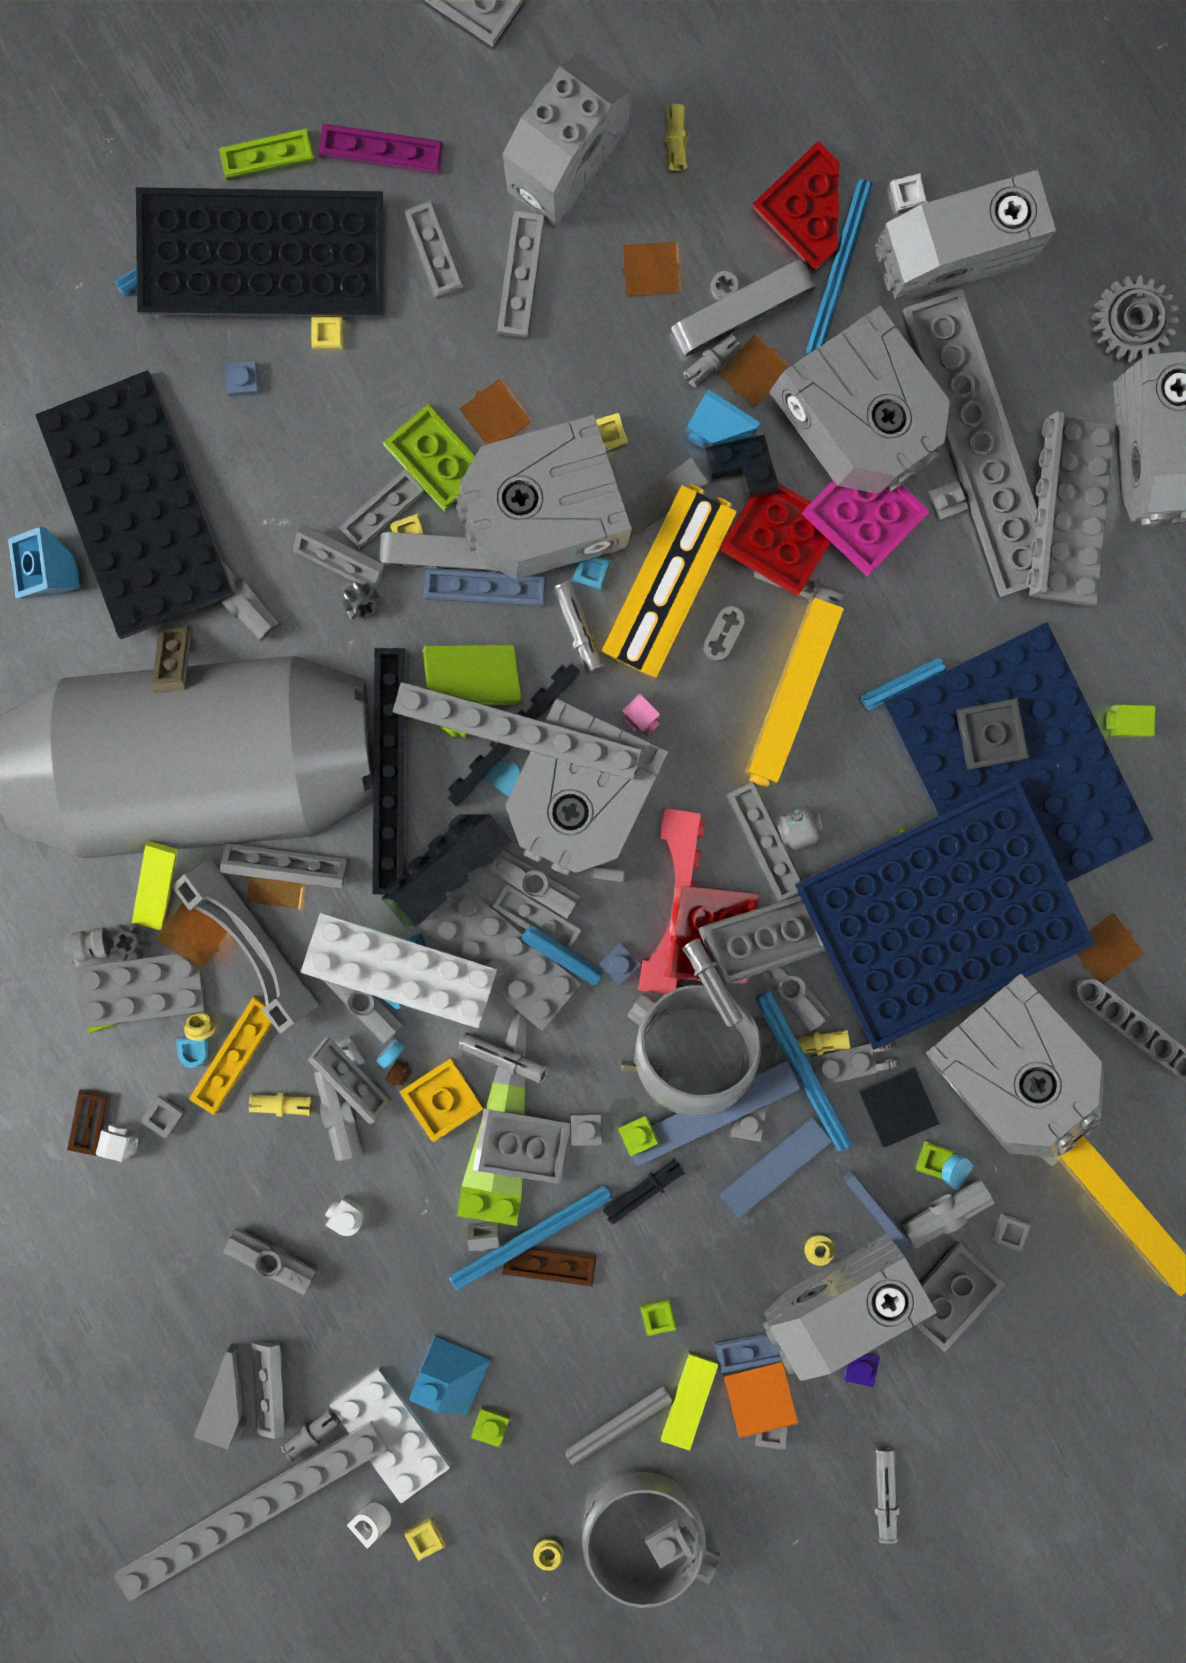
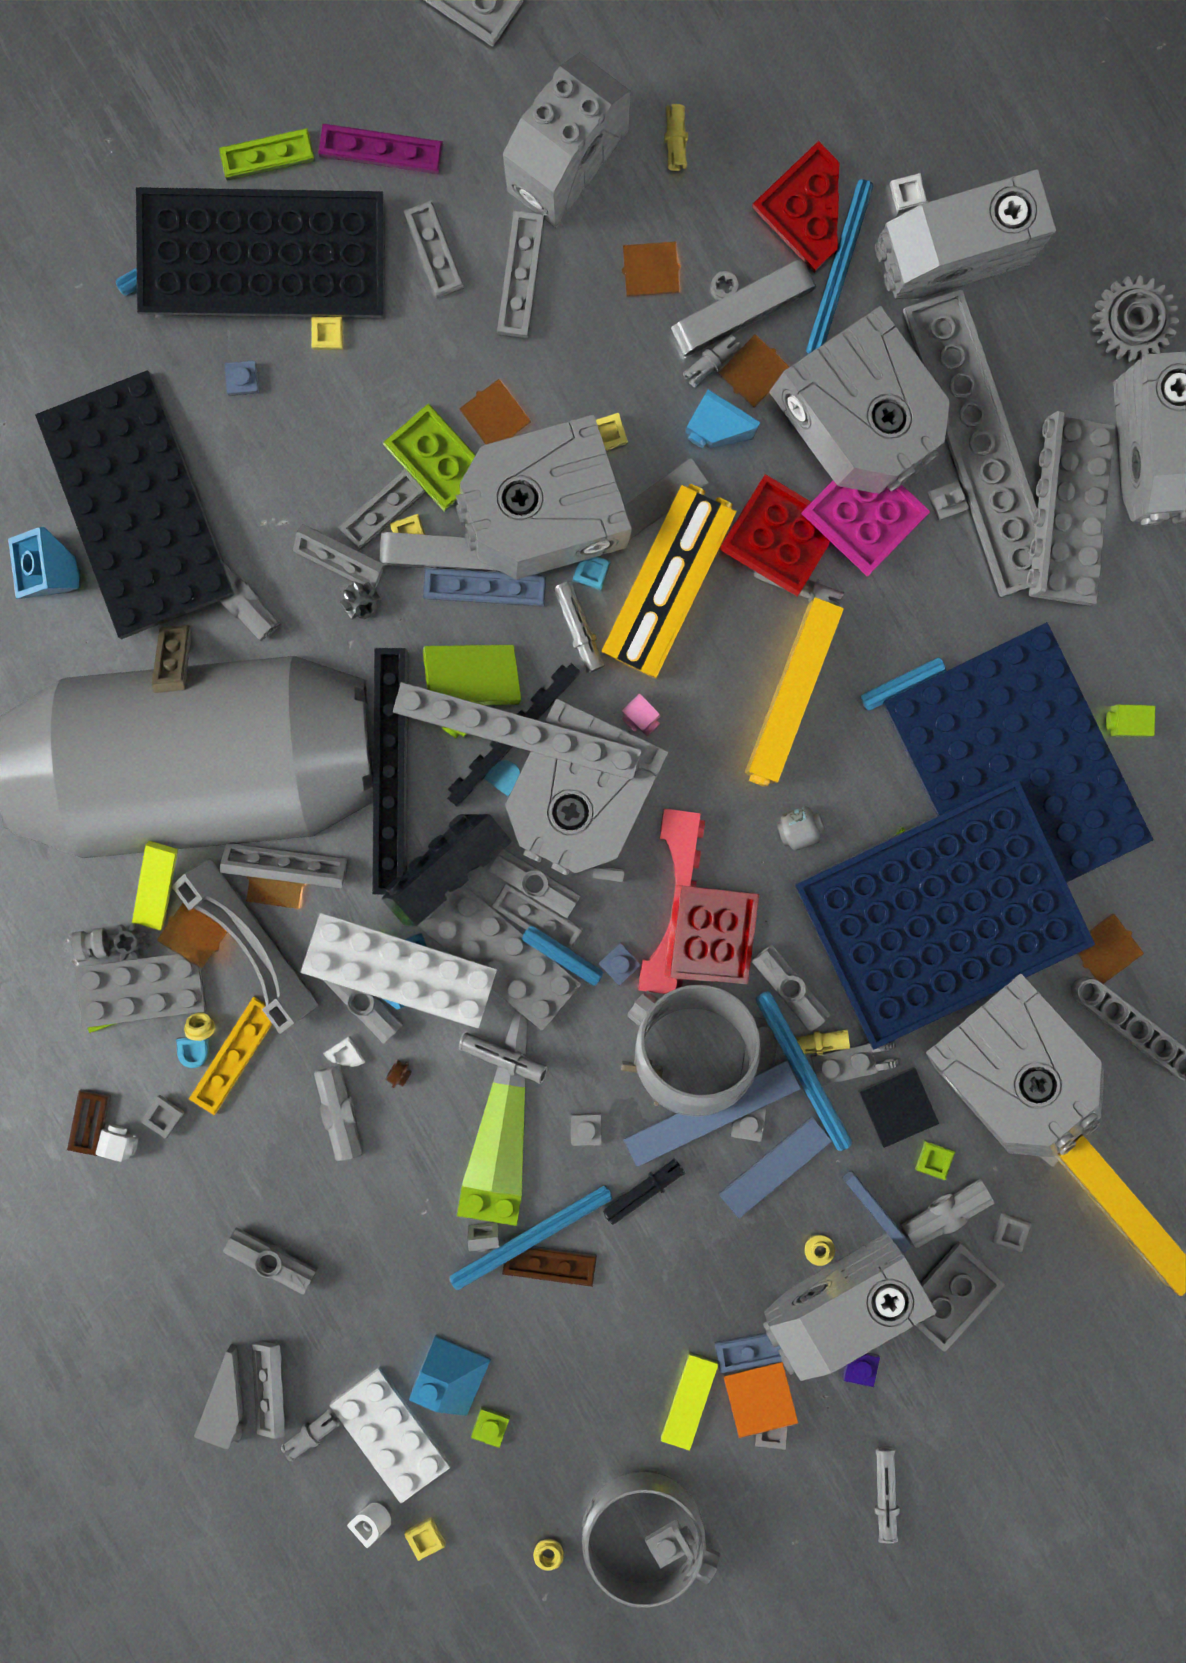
light grey plate [114,1420,388,1602] -> none
light yellow pin [249,1093,312,1117] -> none
light grey tile [308,1037,390,1124] -> none
white plate [325,1196,364,1236] -> none
medium azure tile [376,1039,404,1068] -> none
yellow plate [400,1057,484,1143] -> none
light grey plate [473,1109,571,1184] -> none
light grey axle [566,1387,672,1466] -> none
lime plate [618,1115,660,1156] -> none
lime tile [640,1298,677,1336] -> none
light grey axle [682,939,743,1027] -> none
light grey tile [698,896,826,985] -> none
light grey beam [703,606,745,662] -> none
black plate [705,435,779,498] -> none
light grey tile [726,782,802,902] -> none
medium azure tile [942,1154,974,1191] -> none
dark grey tile [956,698,1029,770] -> none

